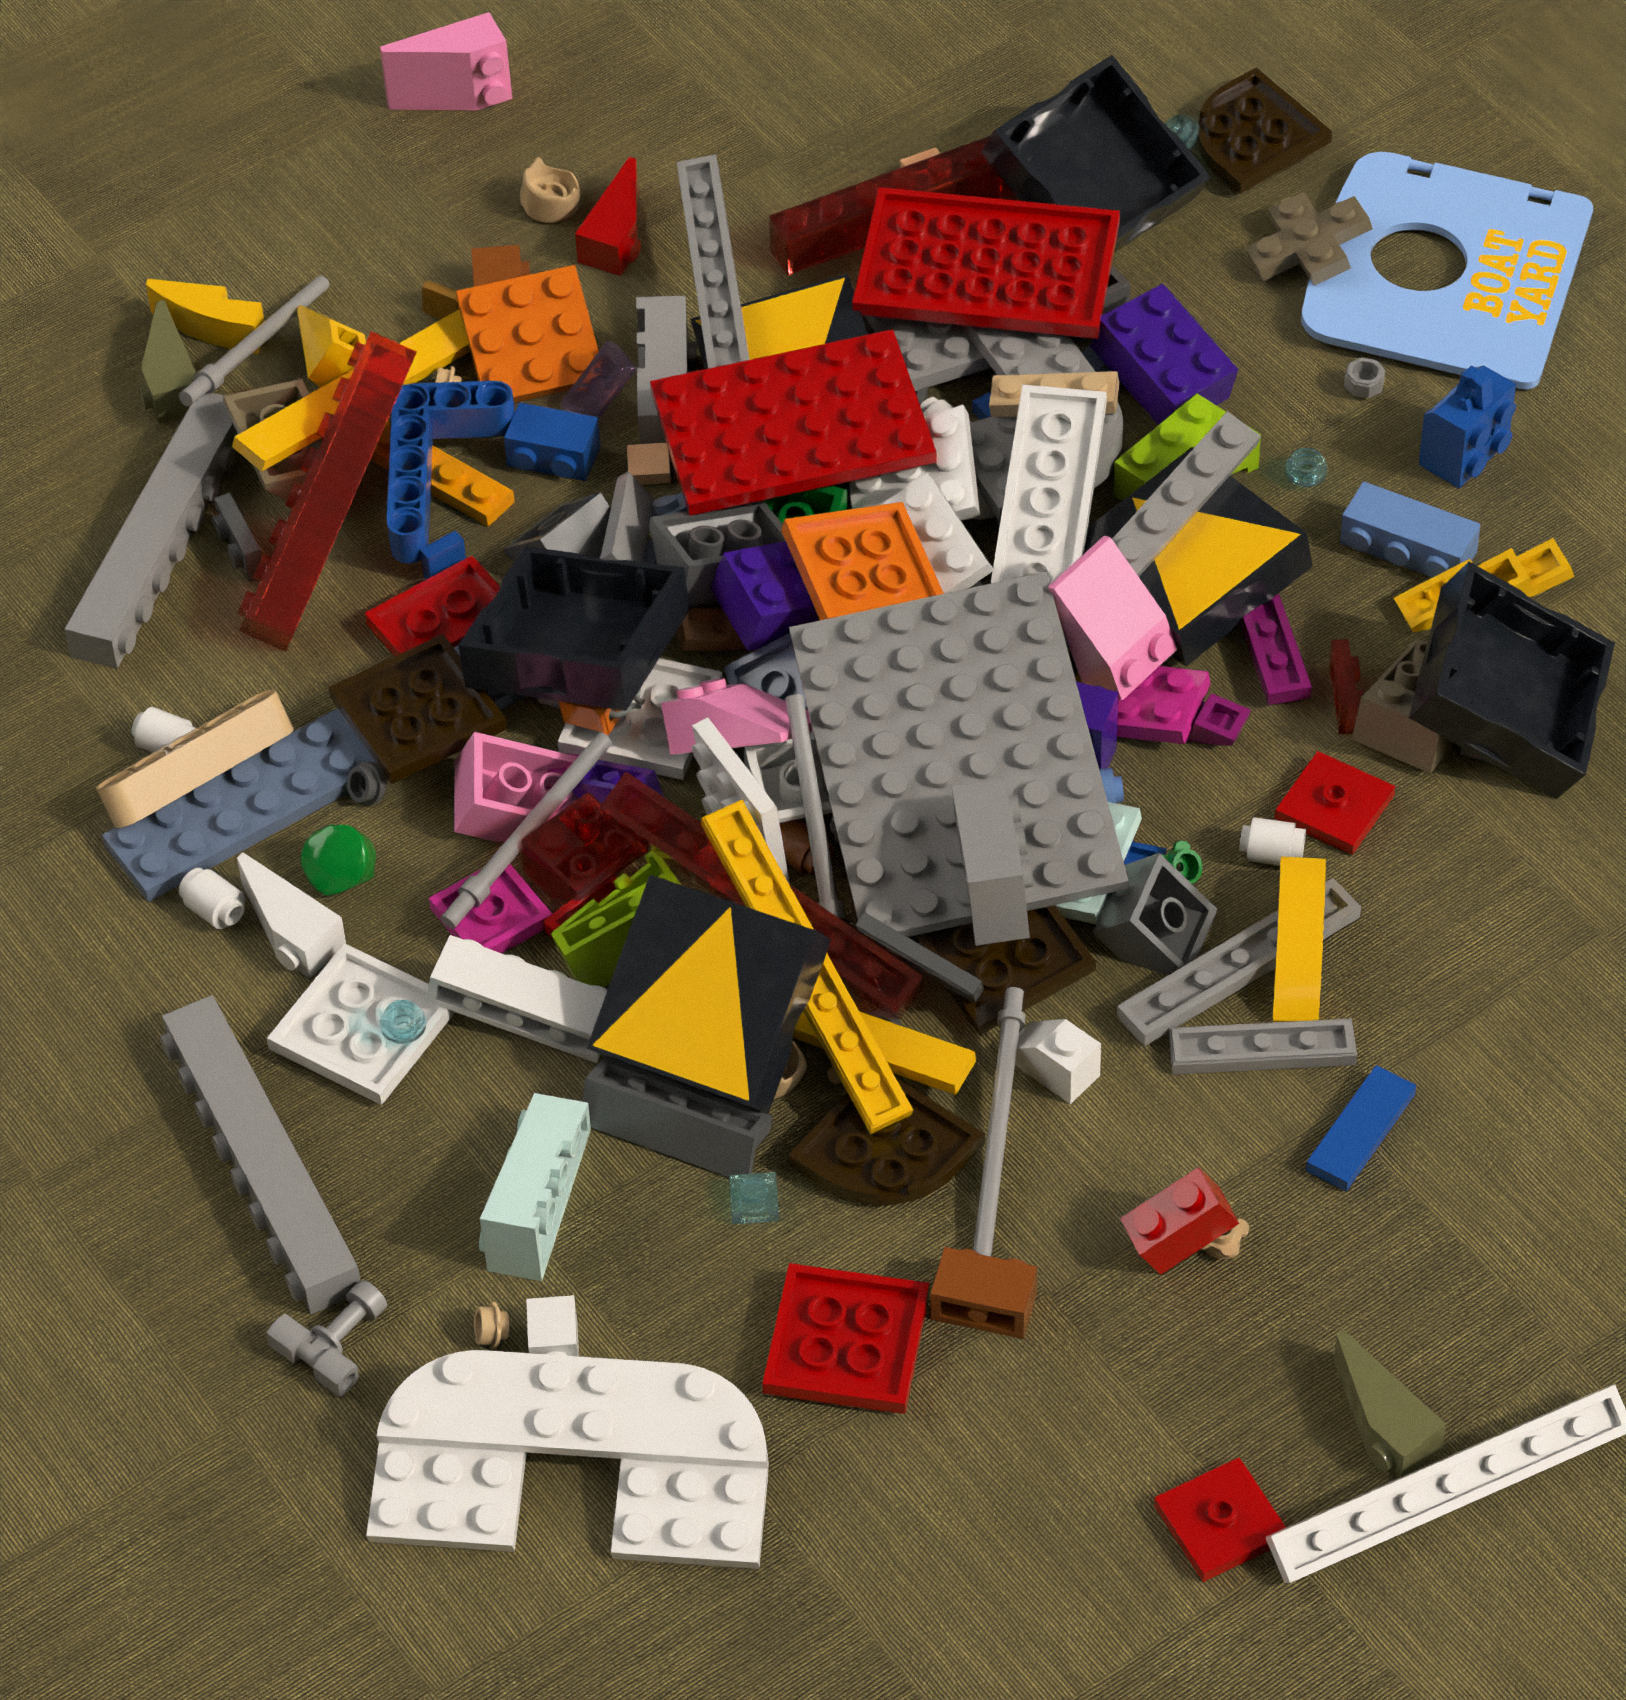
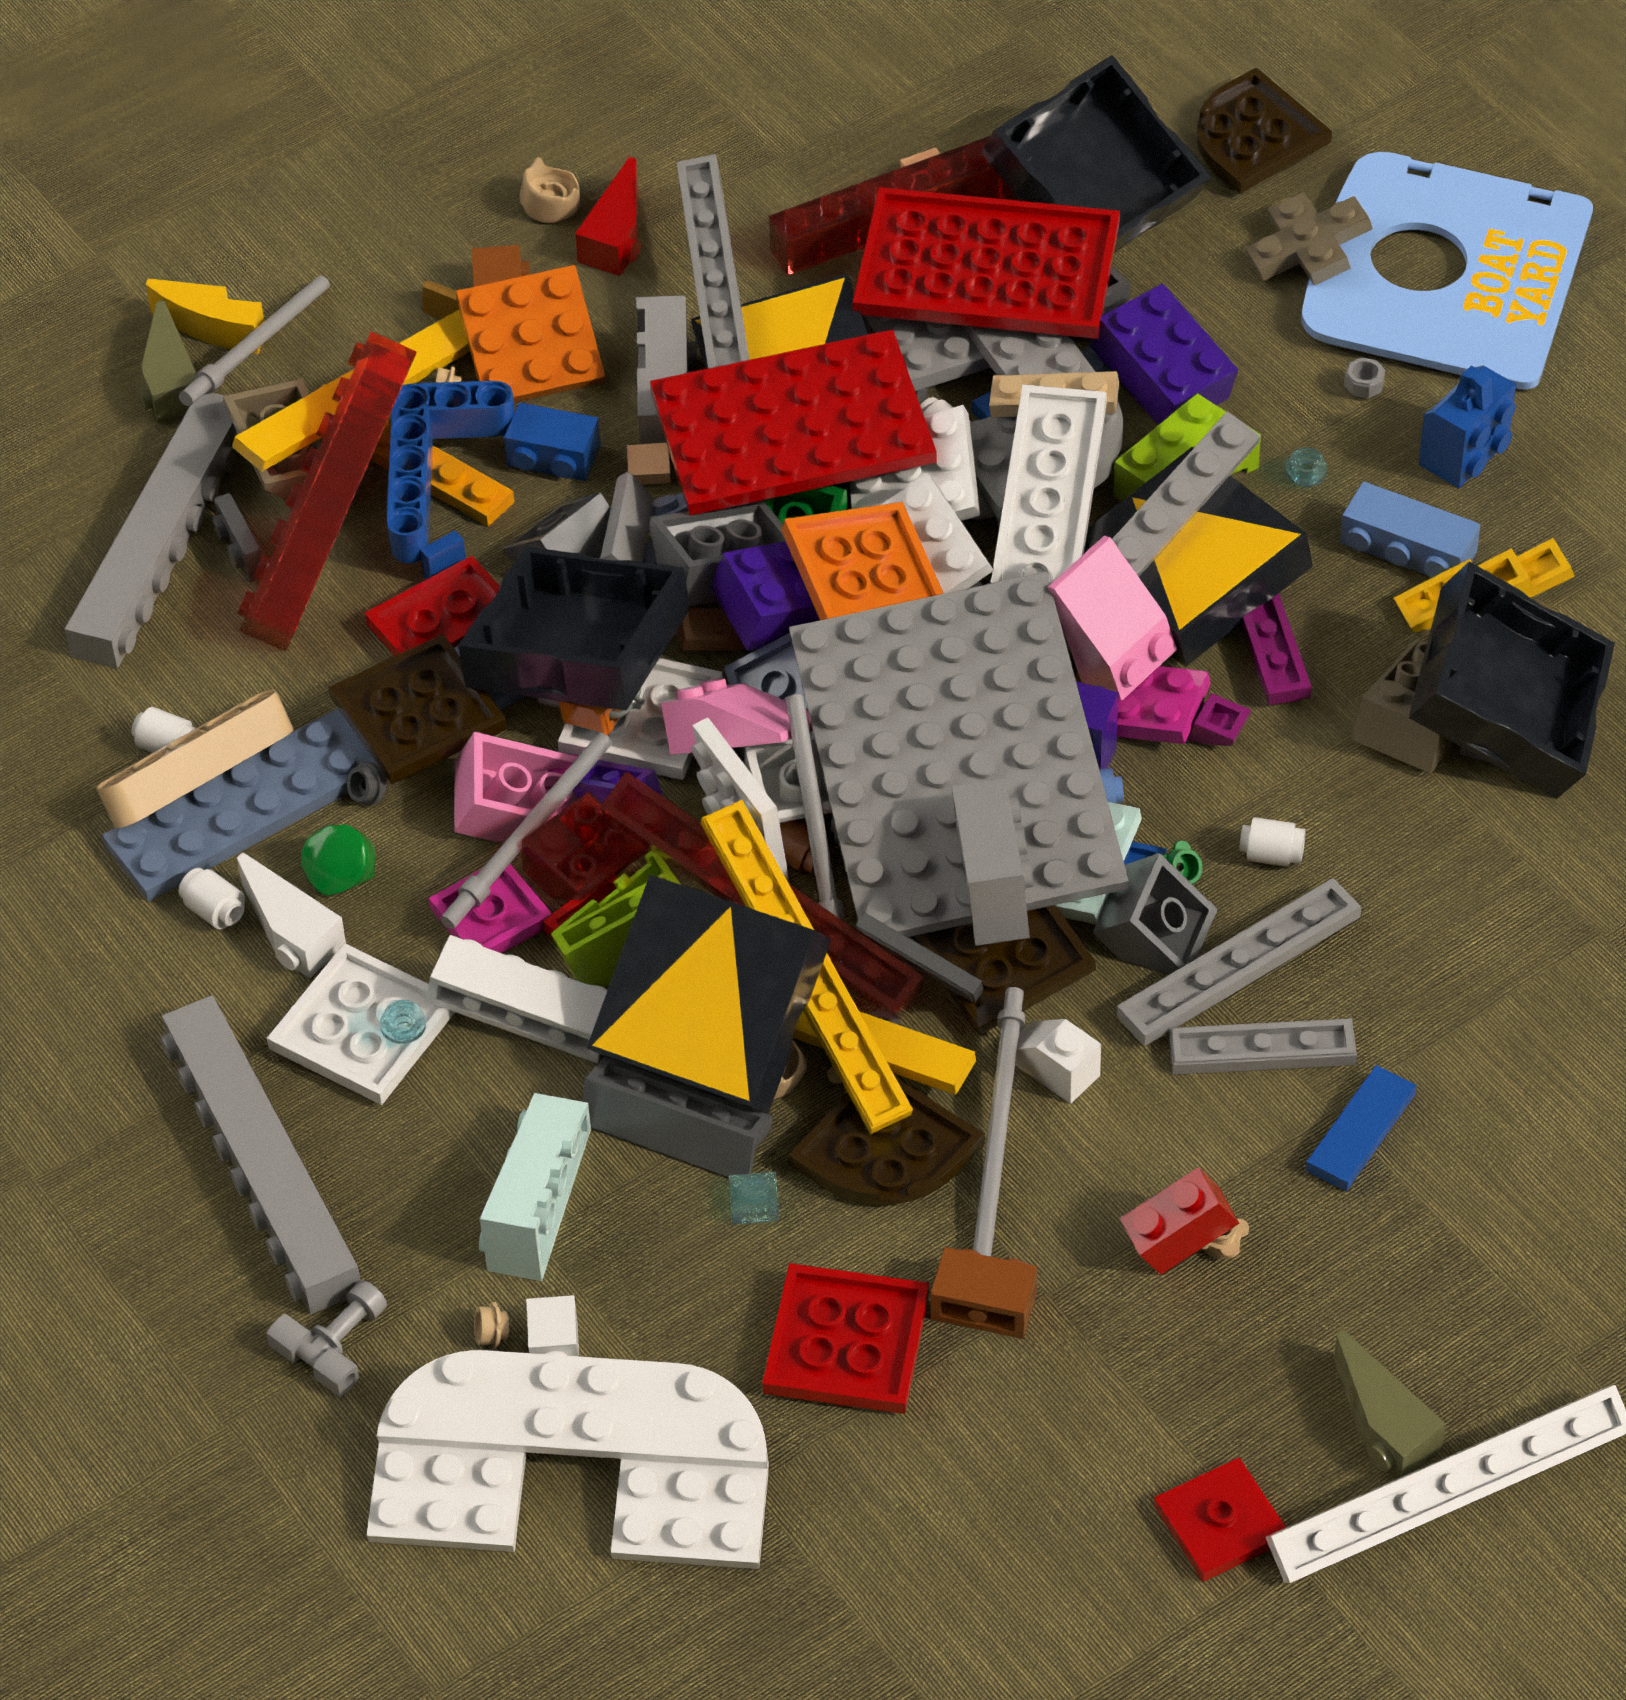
yellow slope [297,305,369,387] -> none
bright pink slope [380,12,512,111] -> none
plate [560,340,637,419] -> none
clear light blue plate [1165,114,1199,149] -> none
yellow slope [1272,856,1326,1022] -> none
red plate [1274,751,1396,855] -> none
clear red plate [1329,639,1364,734] -> none

